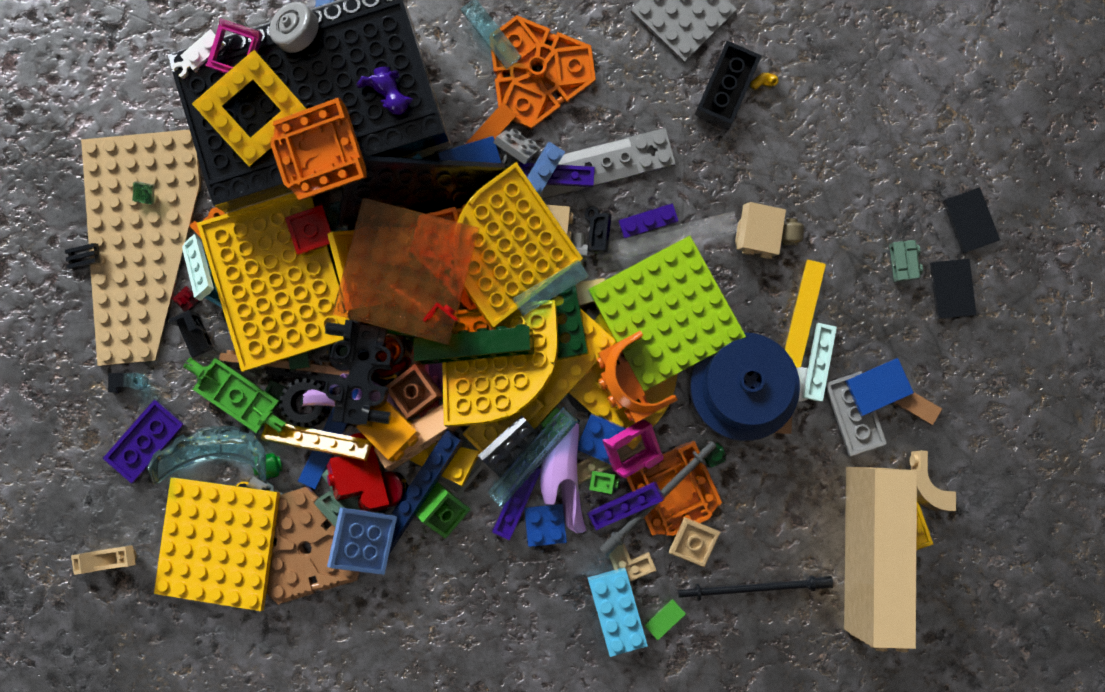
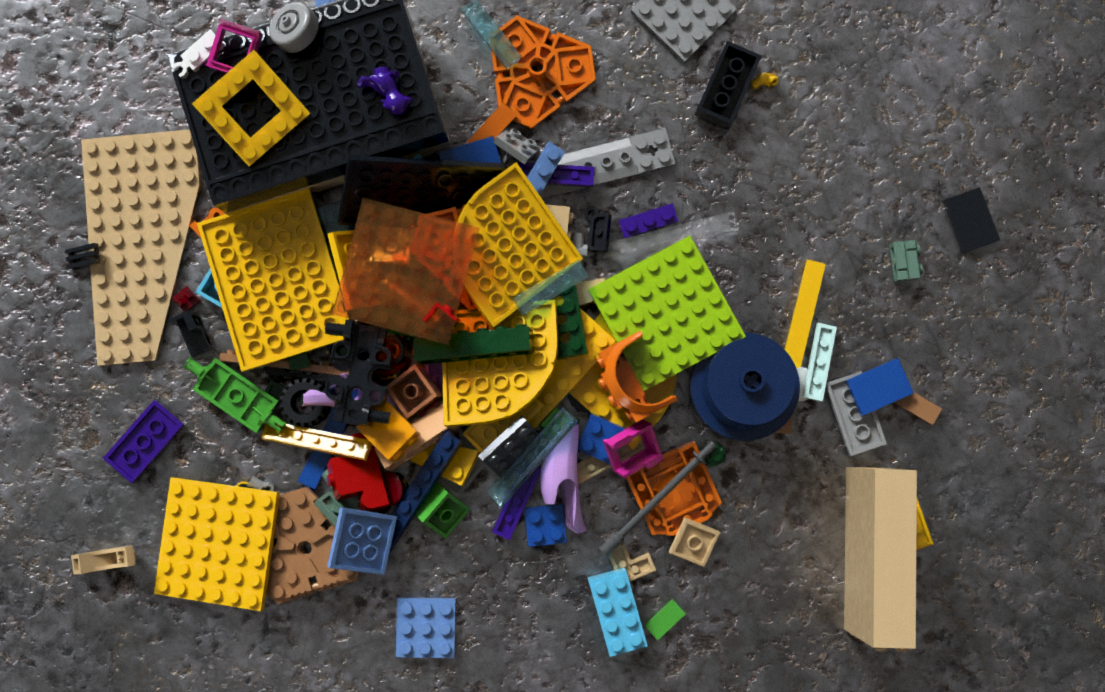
leg [108,373,148,393] -> none
clear green tile [132,181,155,204] -> none
clear light blue windscreen [147,426,266,484] -> none
light aqua plate [182,234,214,301] -> none
green head [252,453,282,480] -> none
orange wedge [271,98,367,200] -> none
red plate [285,205,332,256] -> none
dark purple plate [587,481,665,530] -> none
bright green bracket [589,471,620,494] -> none
black bar [678,575,833,601] -> none
tan brick [735,202,786,259] -> none
dark tan head [781,218,804,246] -> none
tan arch [909,450,956,512] -> none
black tile [930,258,977,319] -> none
none -> medium blue plate [396,597,456,658]

